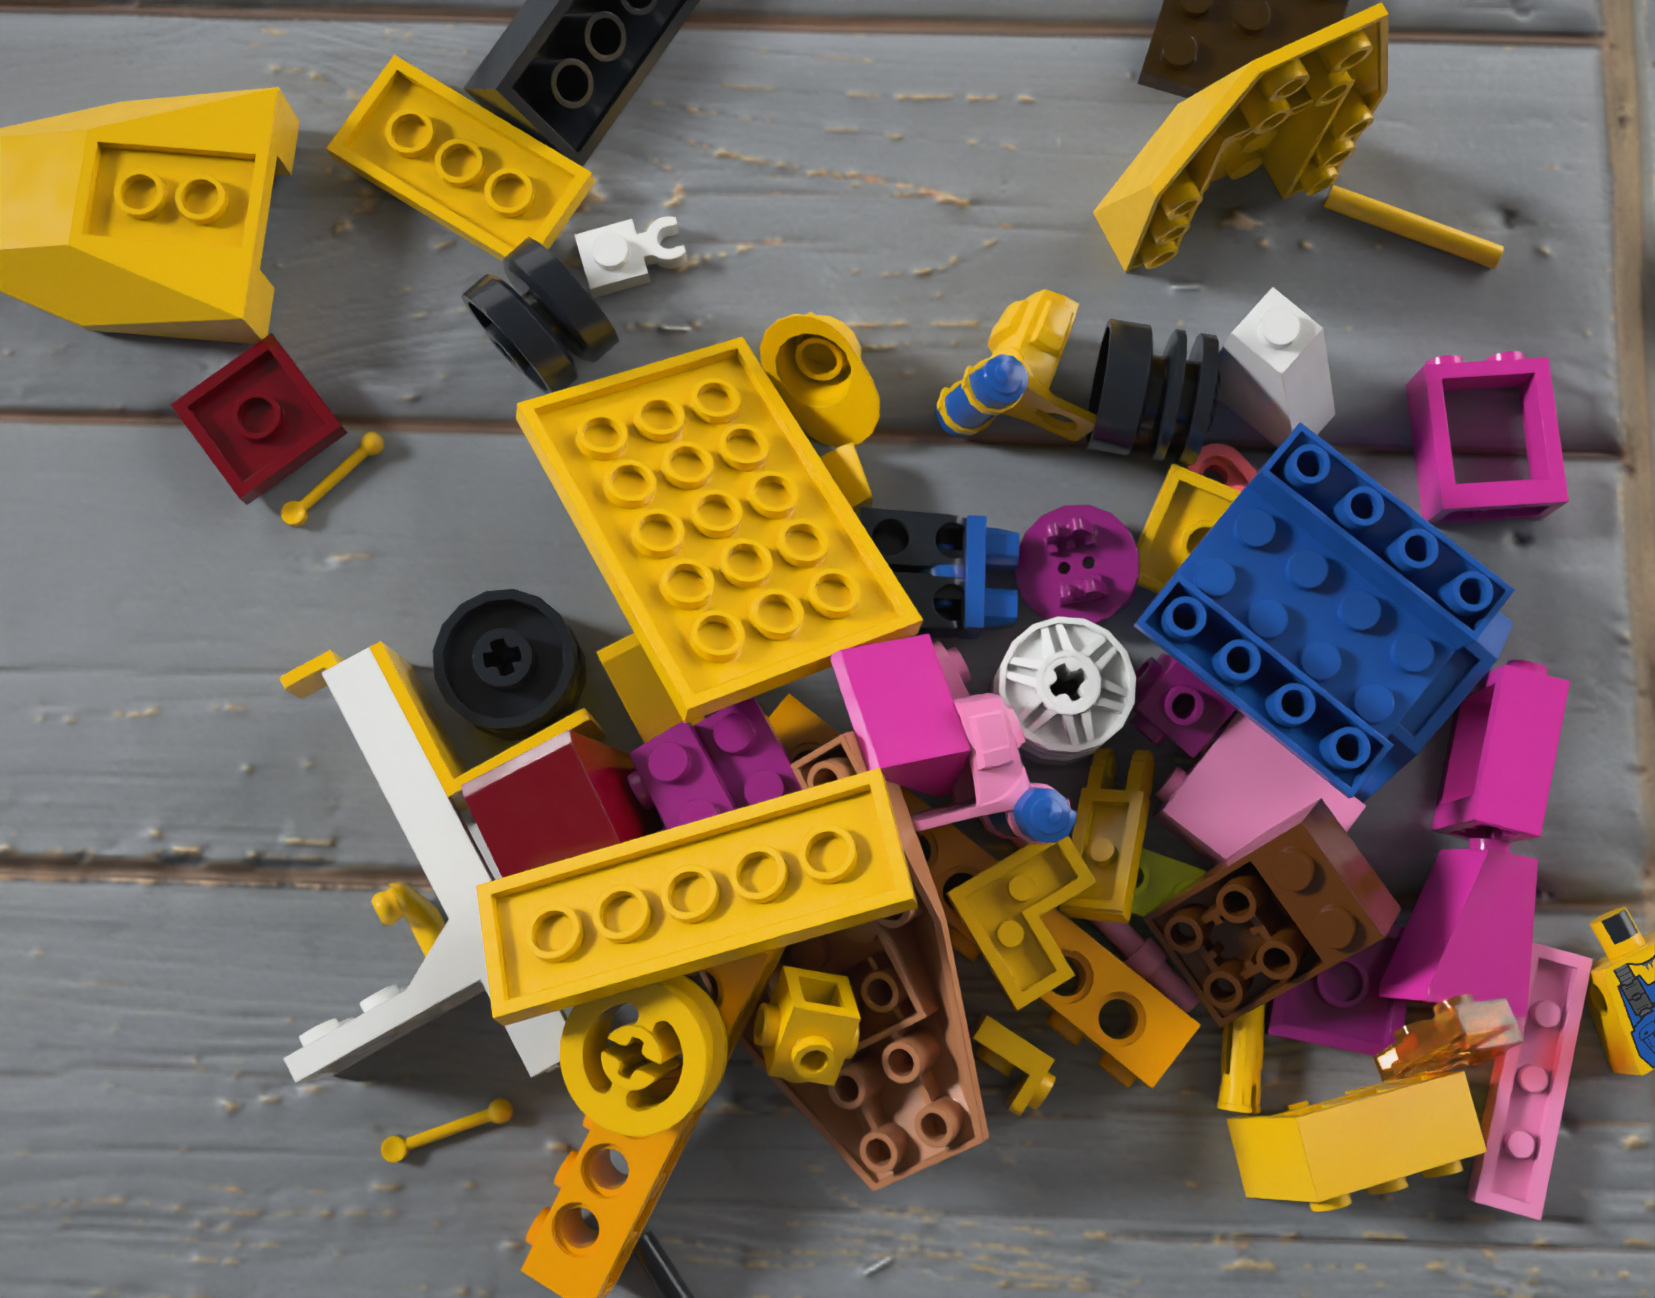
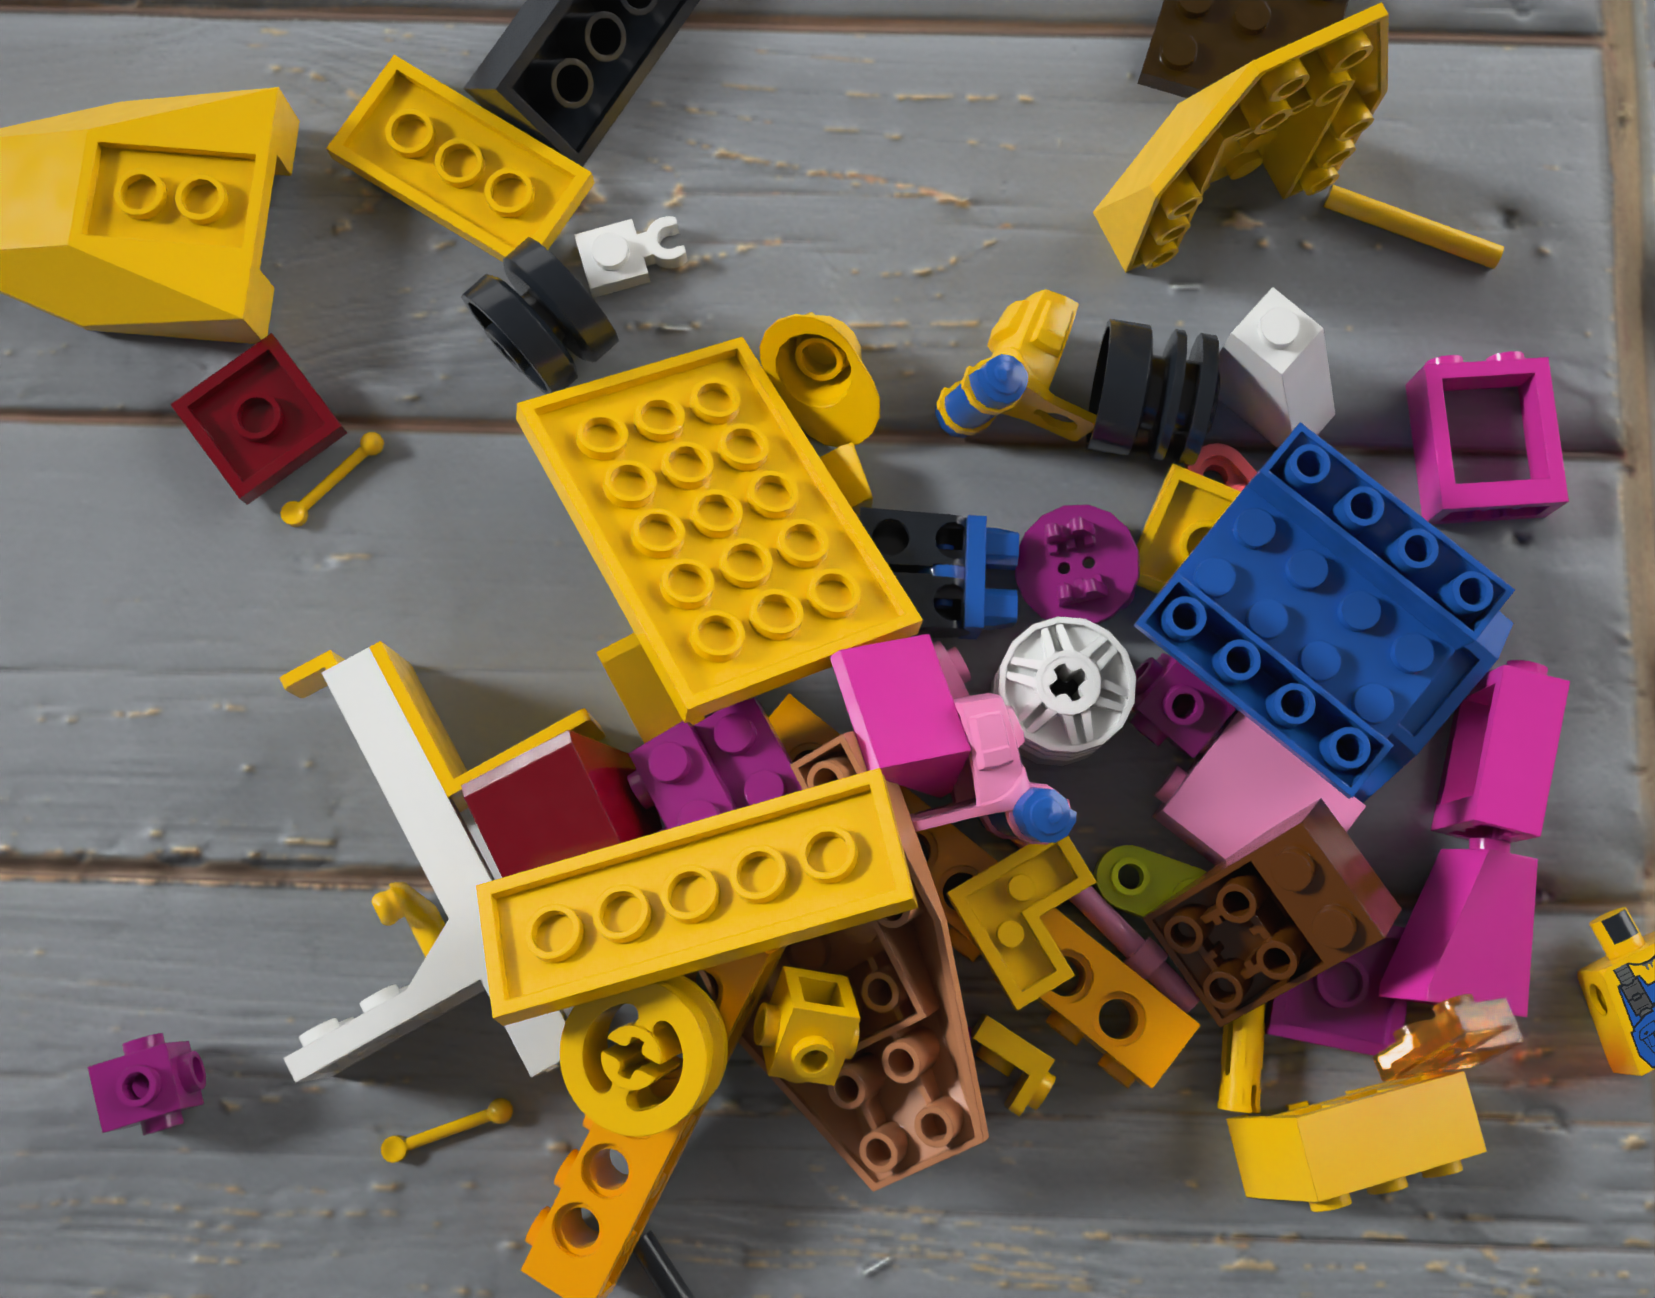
black wheel [433,589,586,741] -> none
yellow hinge [1059,748,1155,924] -> none
bright pink plate [1466,942,1593,1220] -> none
none -> magenta brick [87,1033,206,1136]

